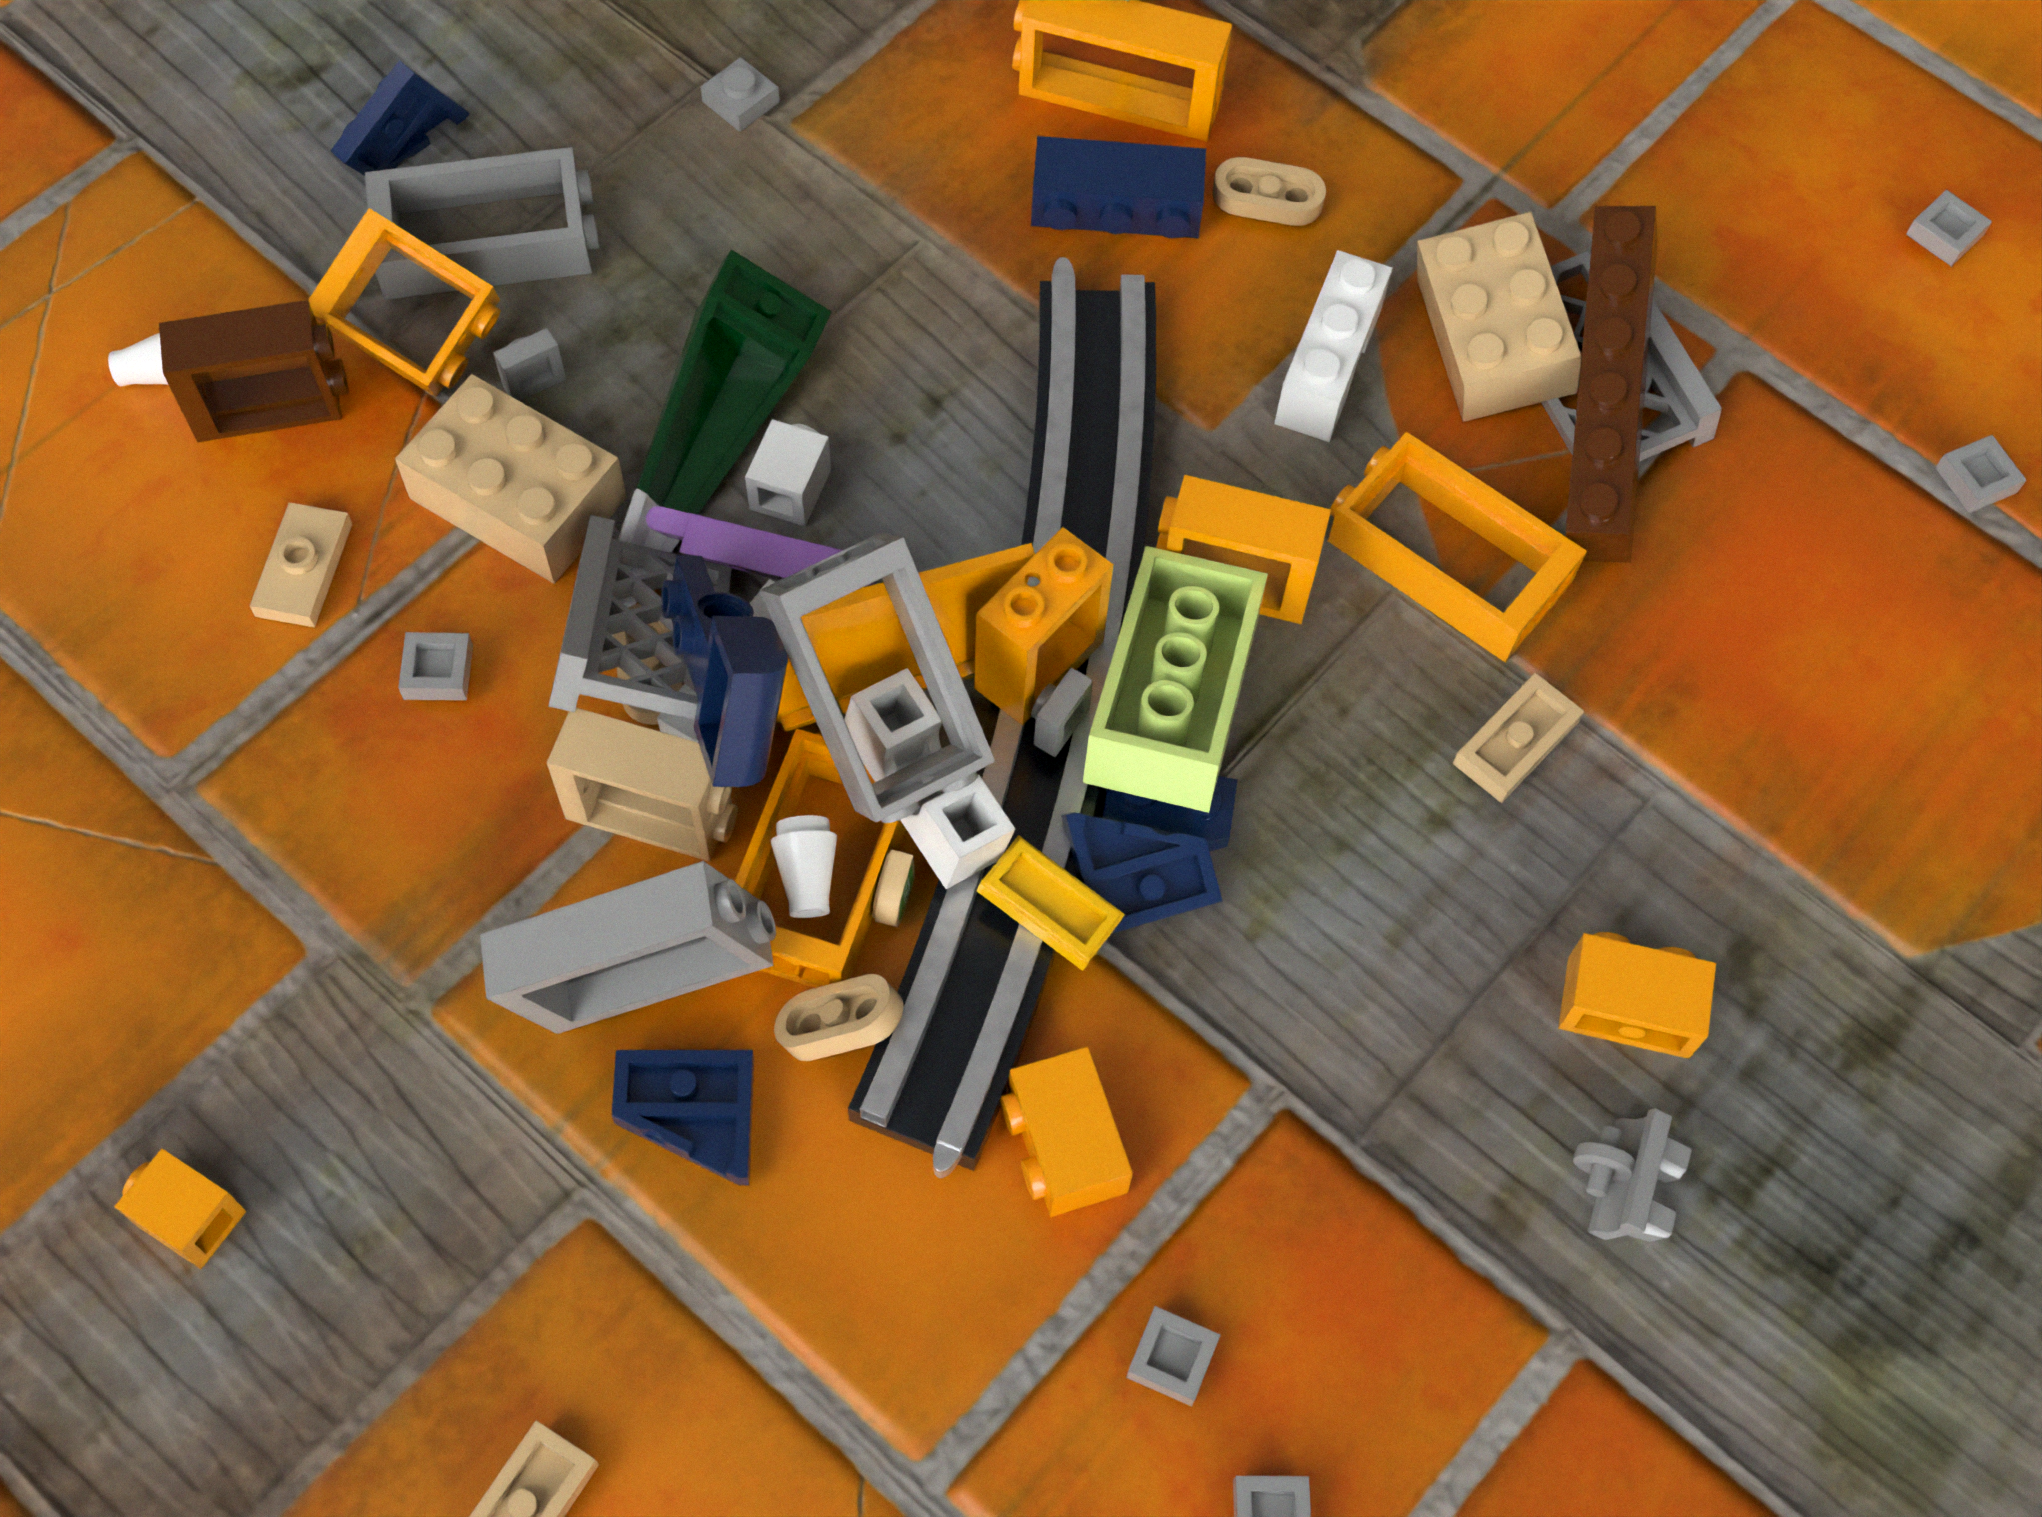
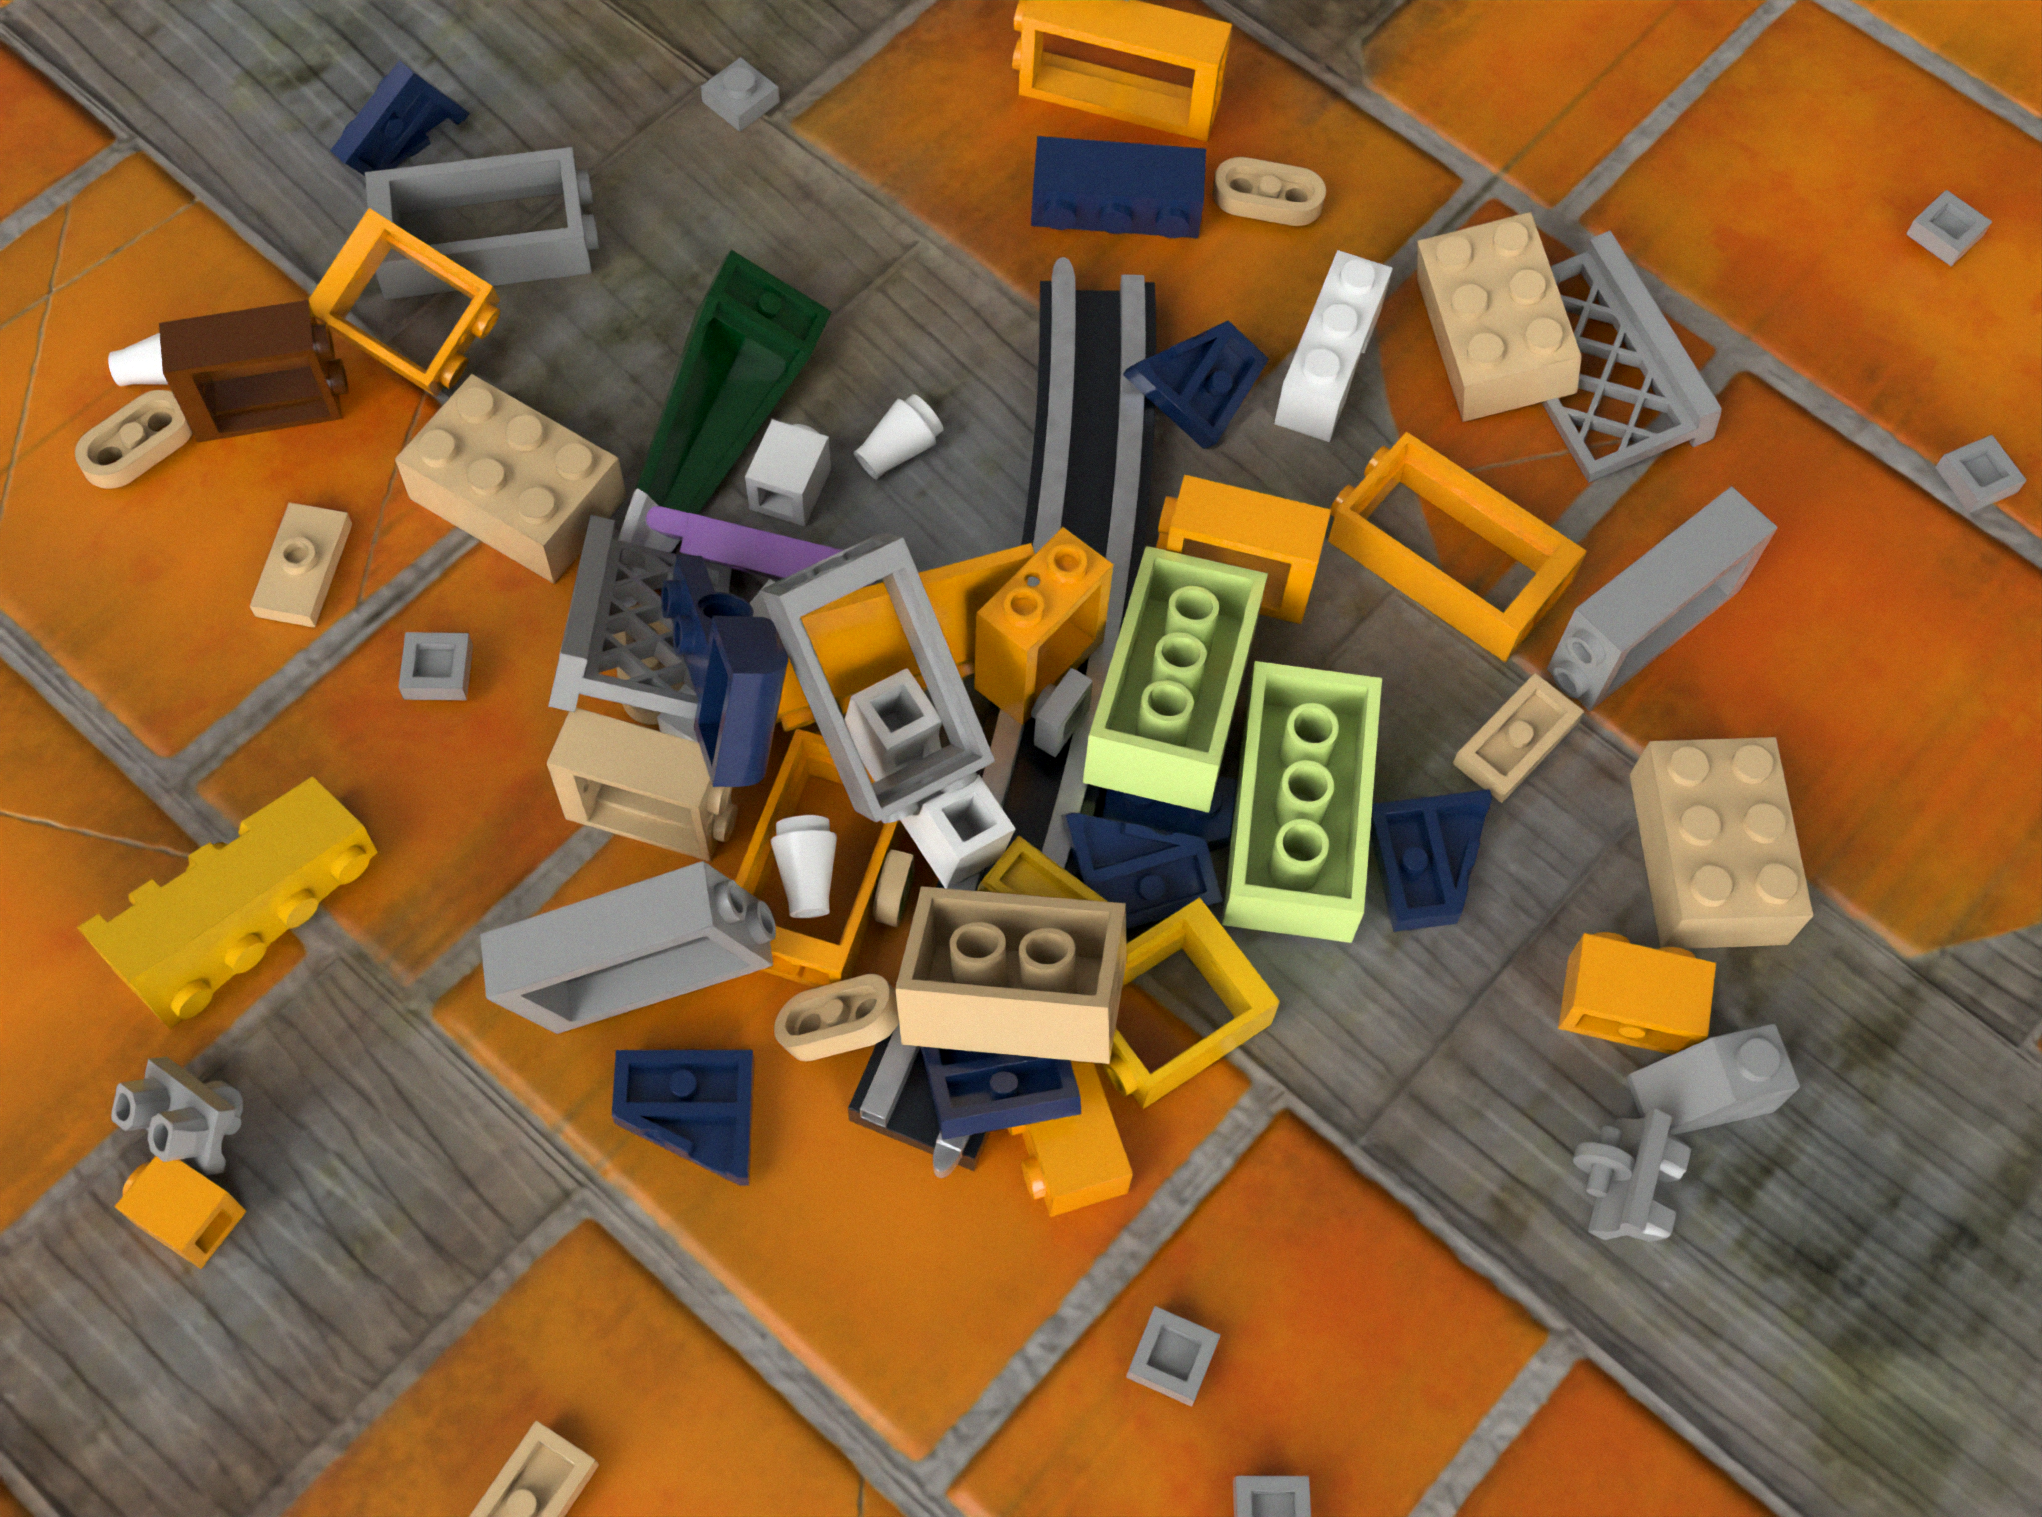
light grey plate [493,328,566,401] -> none
reddish brown brick [1566,206,1658,563] -> none
none -> tan plate [75,390,192,489]
none -> yellow wedge [77,776,378,1029]
none -> light grey hips [111,1056,243,1176]
none -> white cone [854,394,943,479]
none -> tan brick [895,886,1127,1064]
none -> dark blue wing [921,1047,1081,1140]
none -> yellow window [1103,897,1280,1109]
none -> dark blue wing [1123,320,1269,449]
none -> yellowish green brick [1222,661,1382,943]
none -> dark blue wing [1370,789,1492,932]
none -> light grey window [1546,486,1778,711]
none -> light grey slope [1627,1024,1800,1135]
none -> tan brick [1630,737,1814,949]

